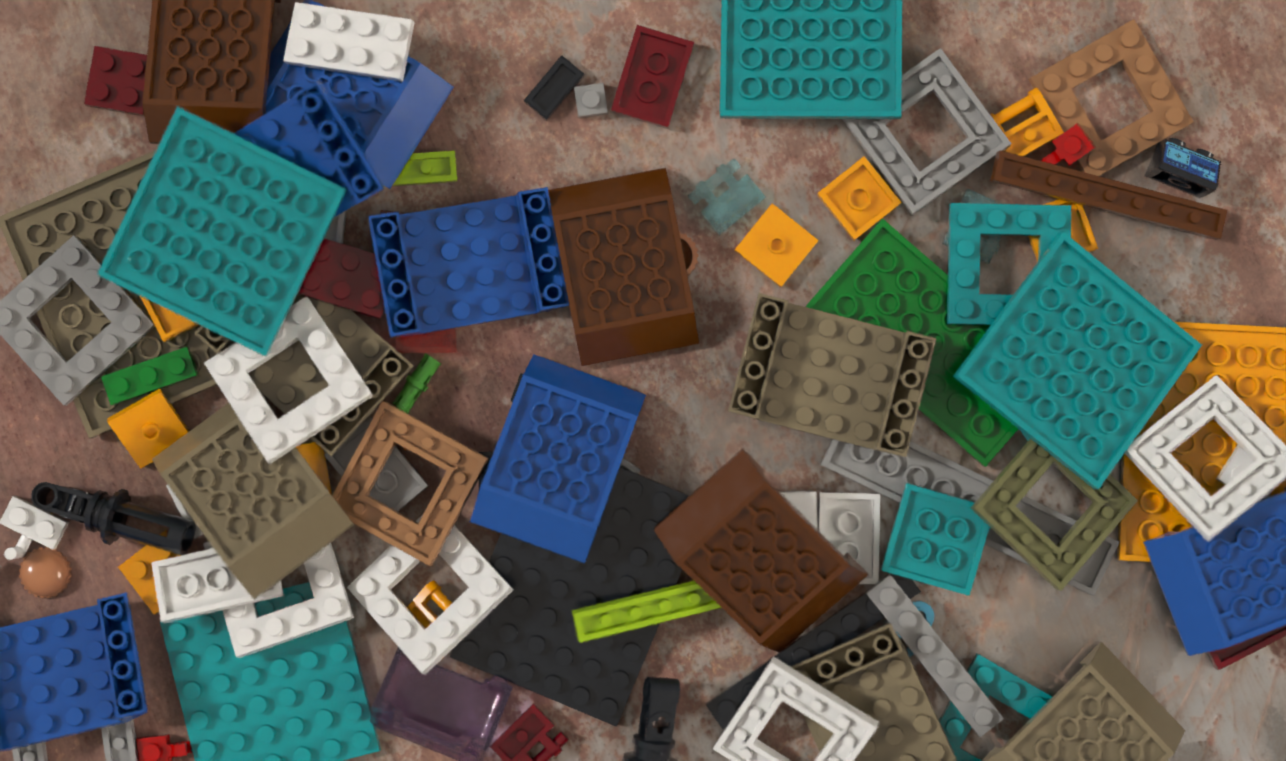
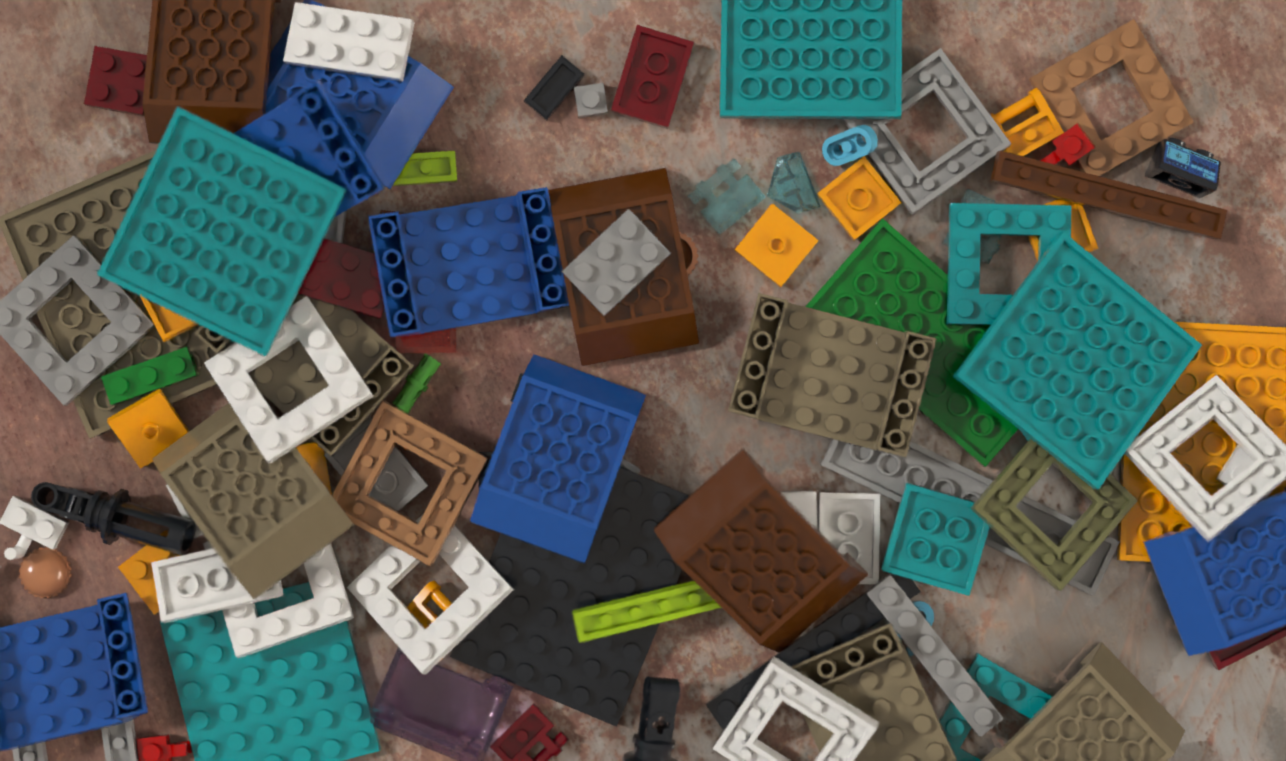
none -> light grey plate [562,209,671,316]
none -> clear light blue slope [767,151,821,214]
none -> medium azure plate [822,125,878,166]

